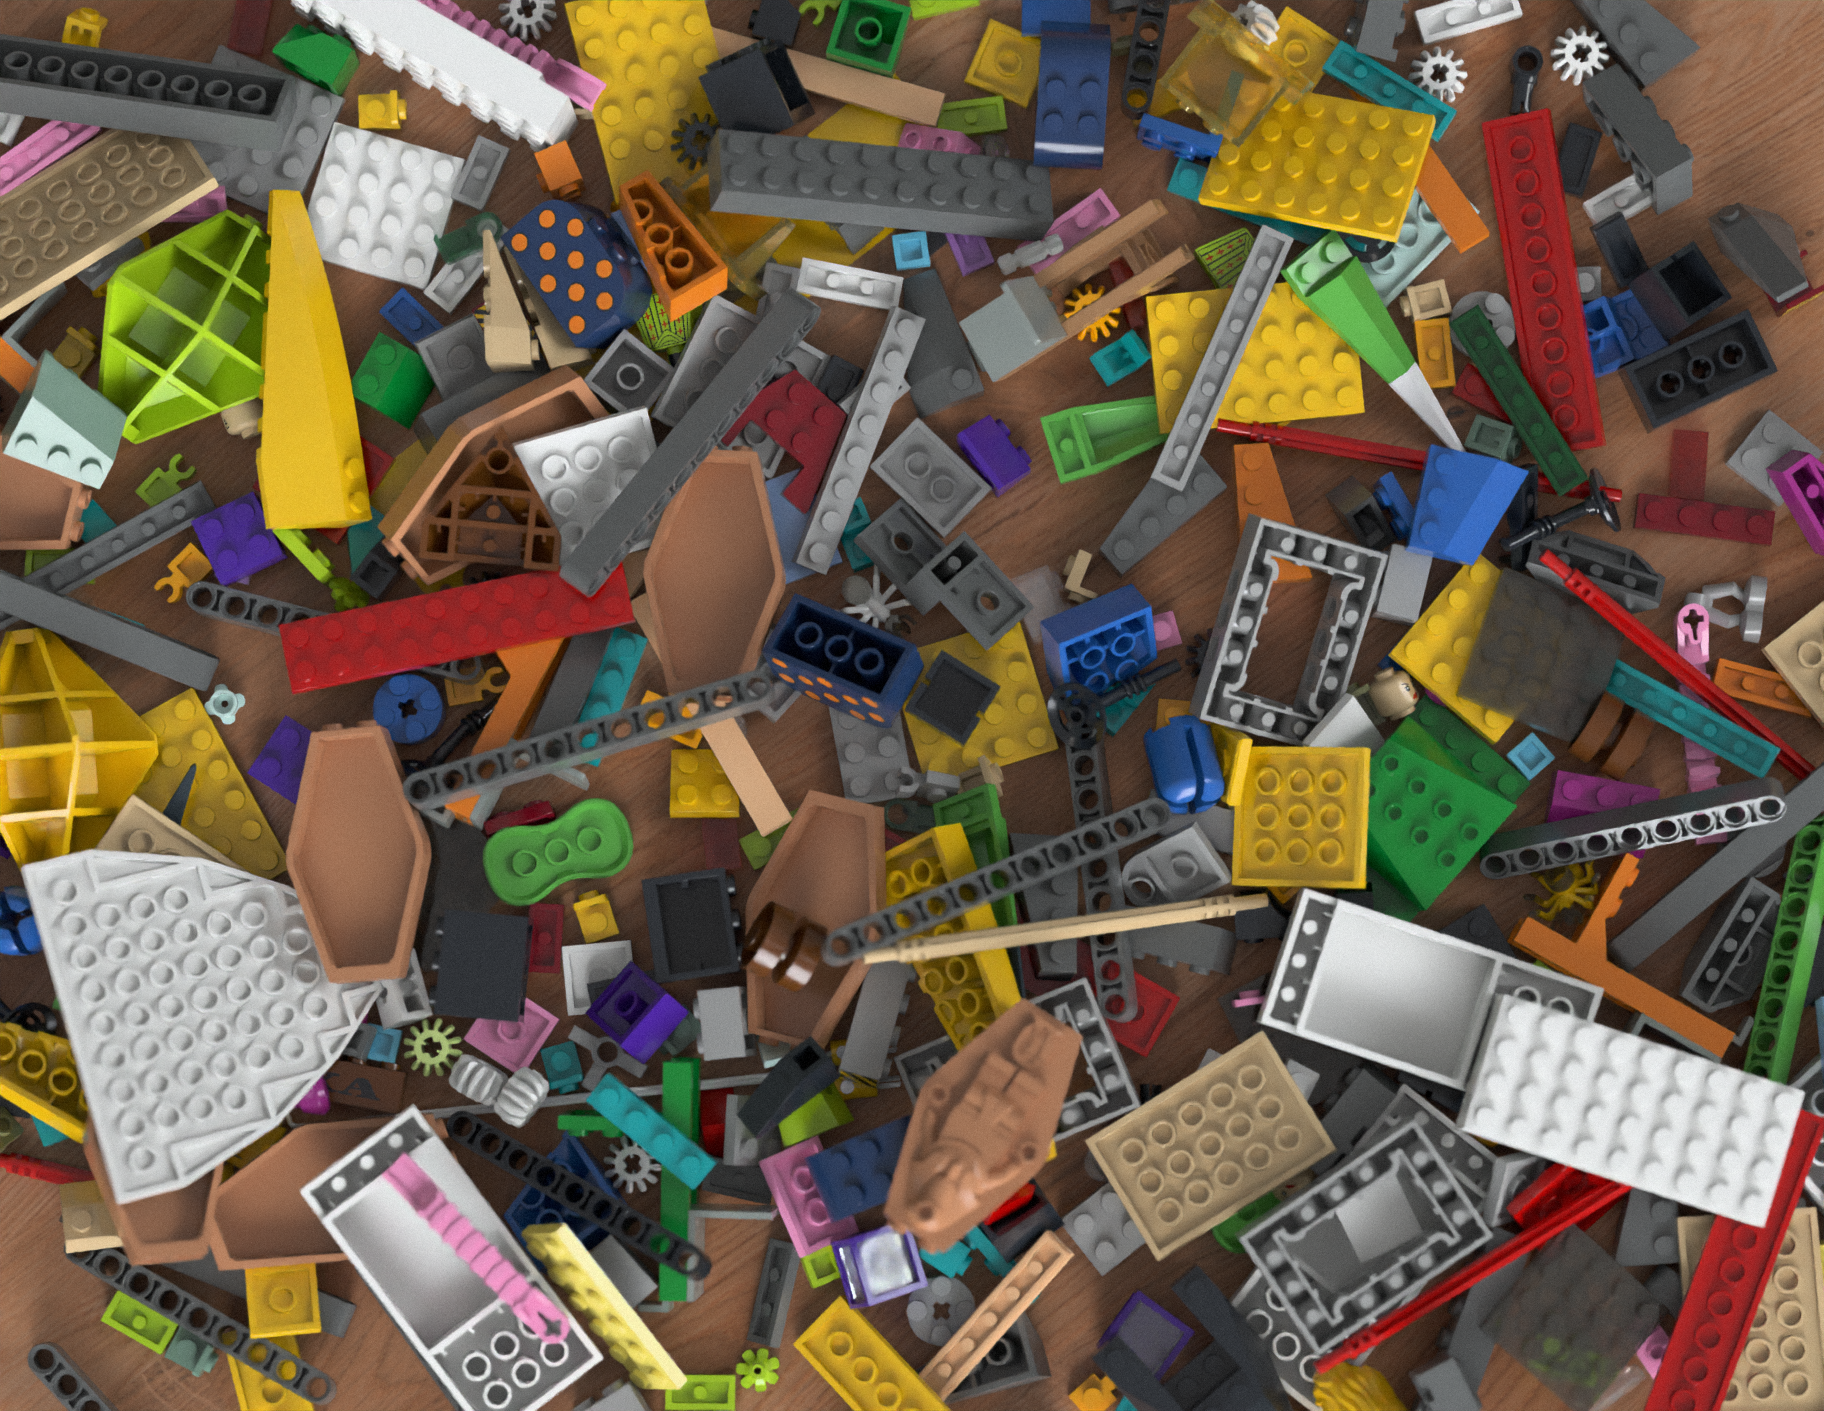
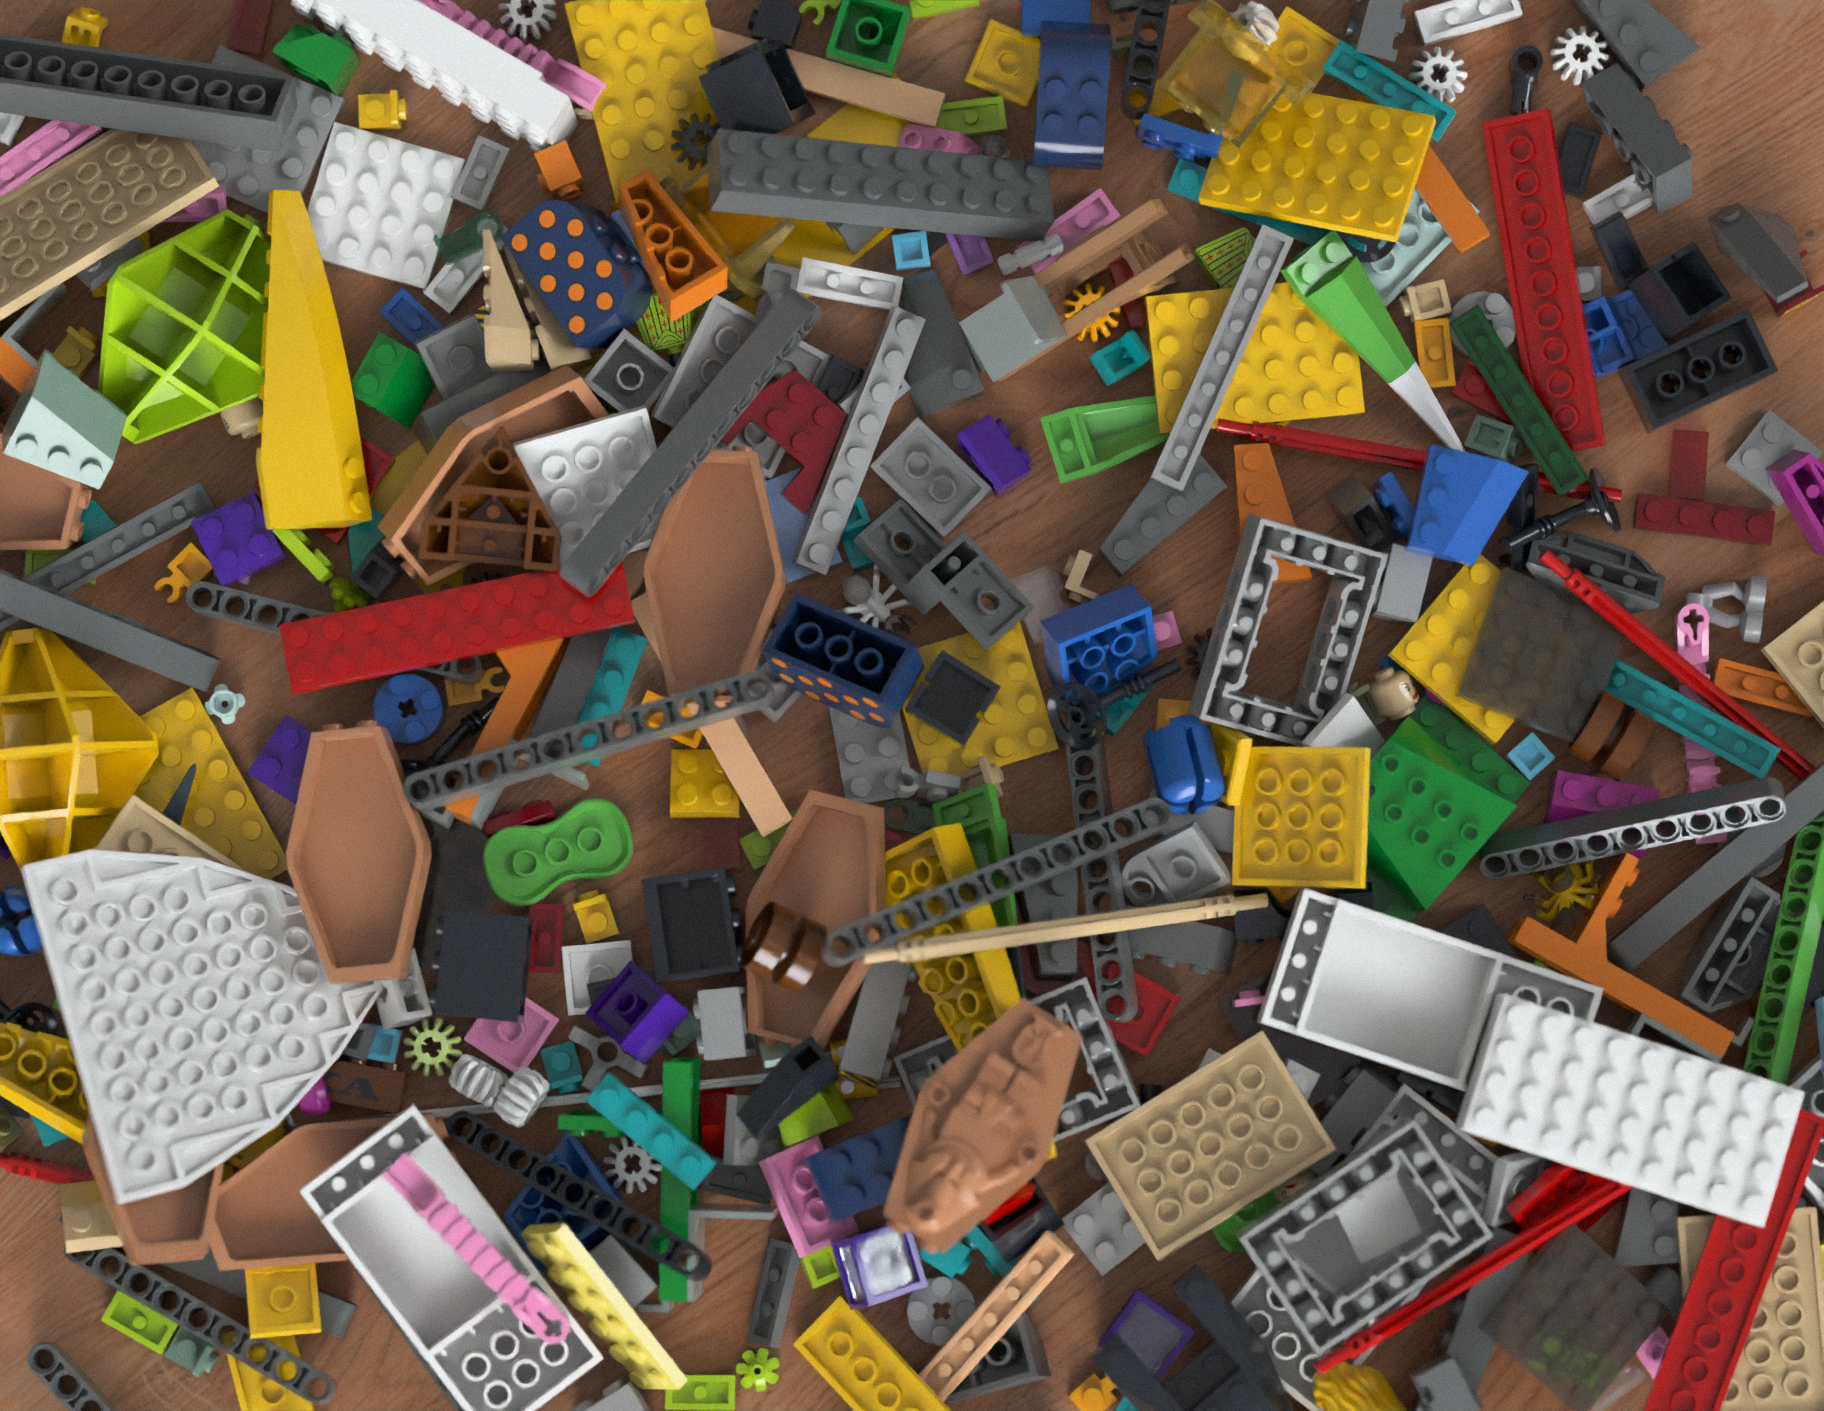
lime plate [134,453,197,507] -> none

